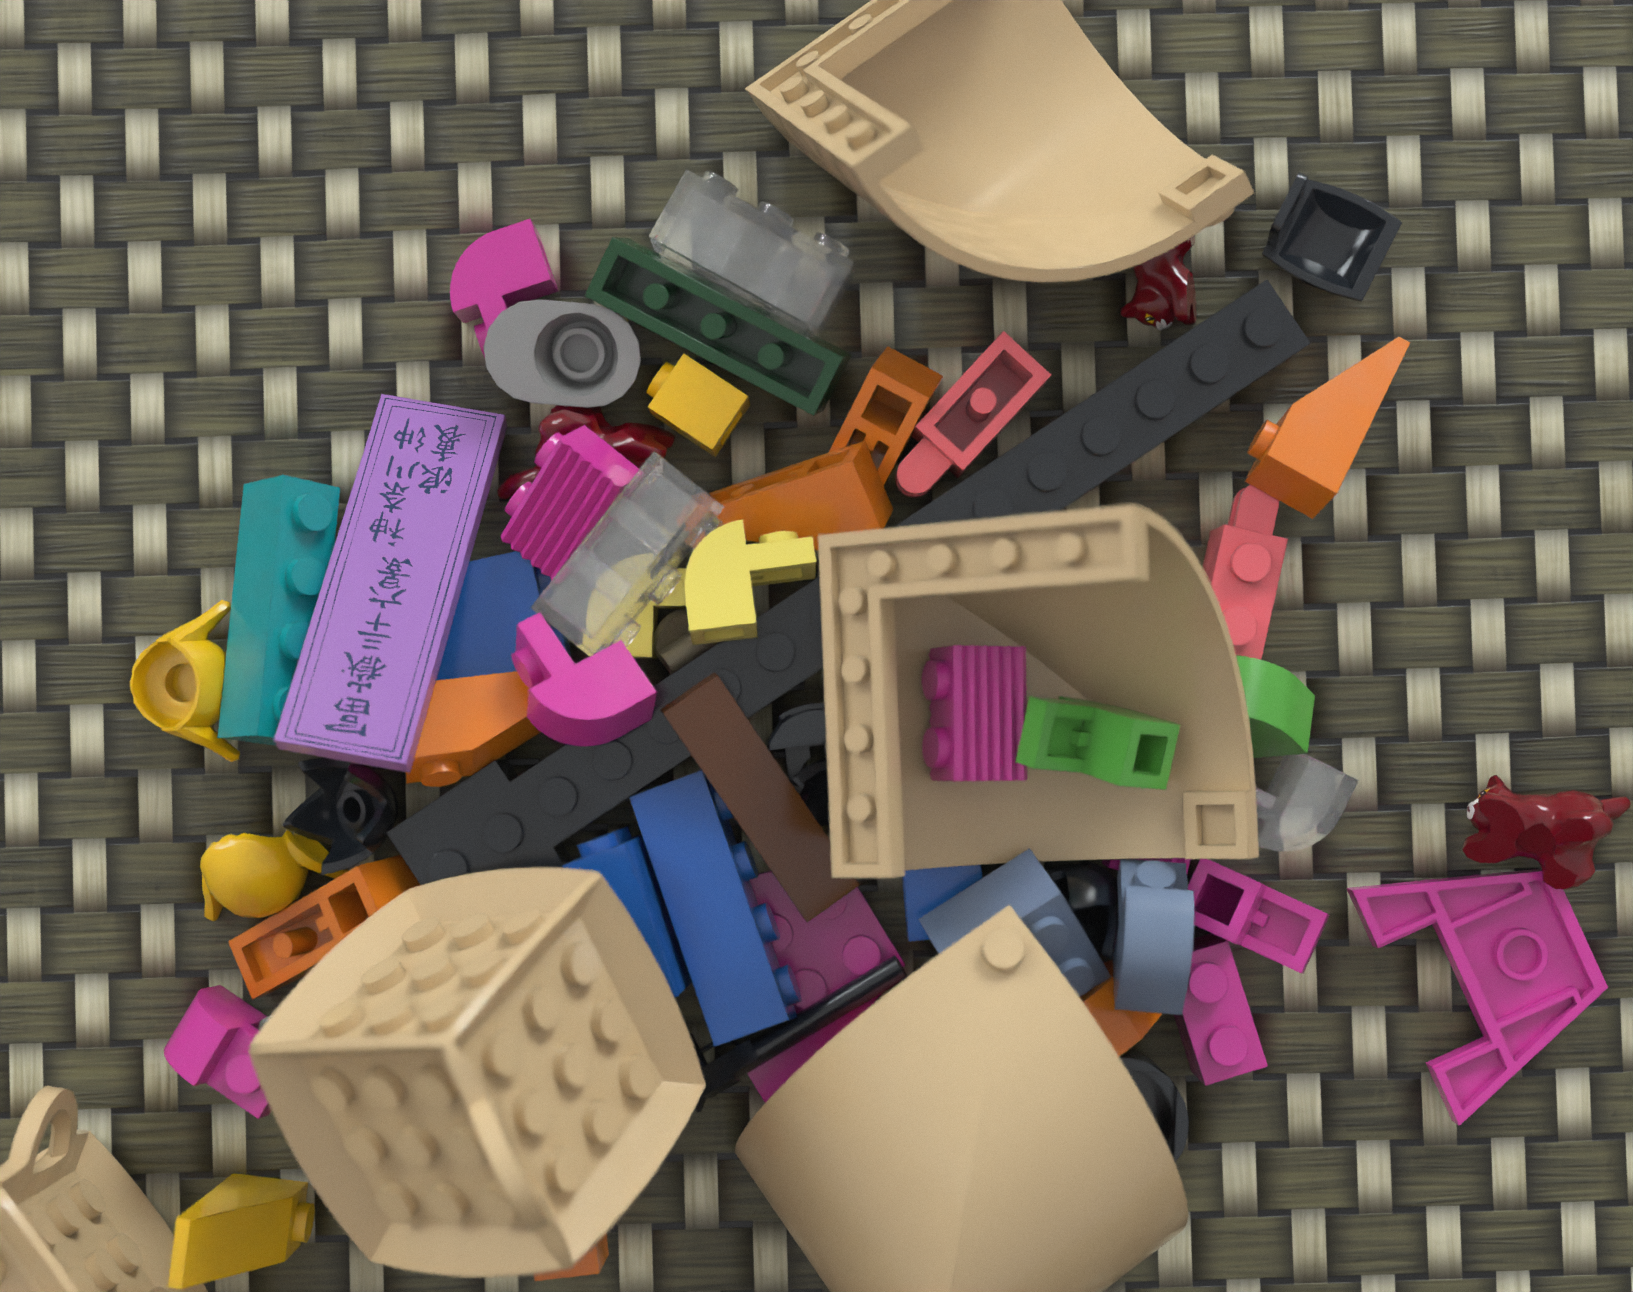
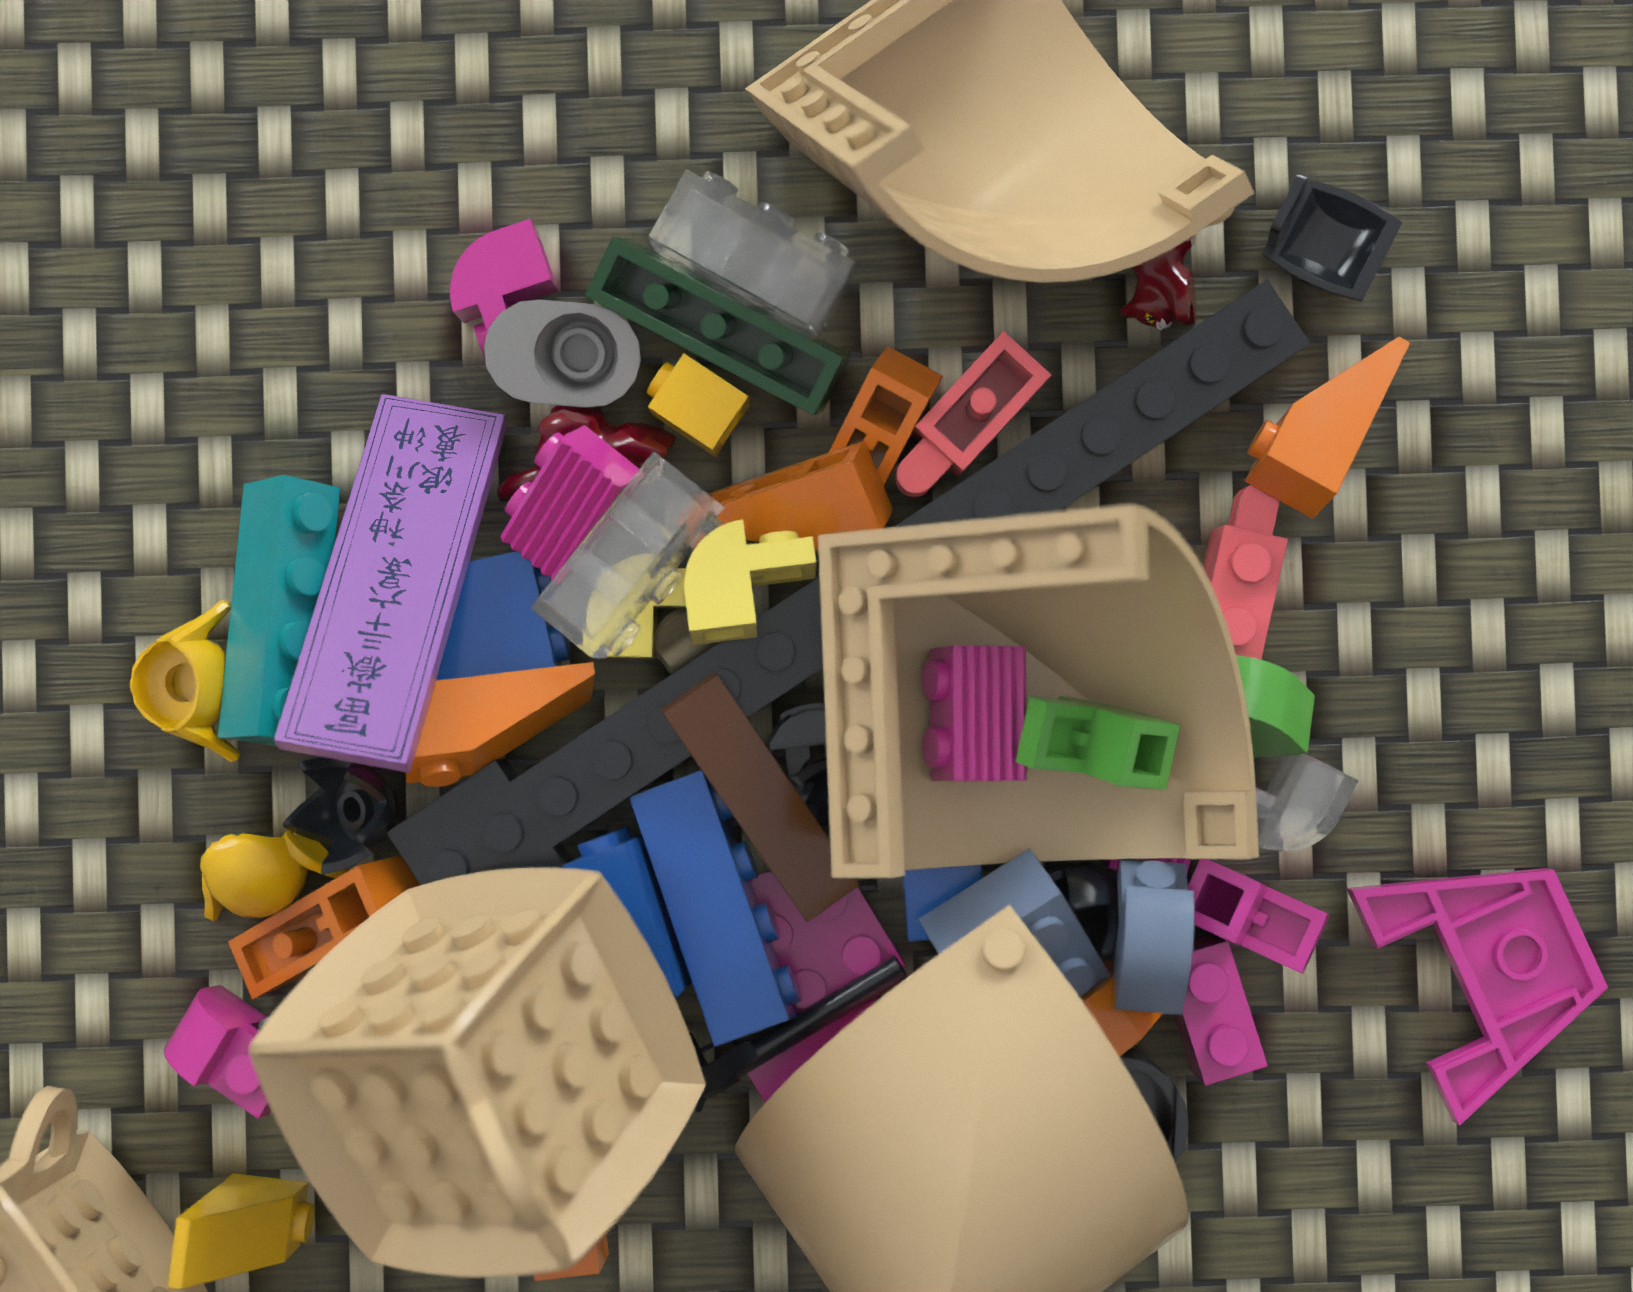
dark pink brick [512,612,657,746] -> none
dark red animal [1462,775,1631,890] -> none

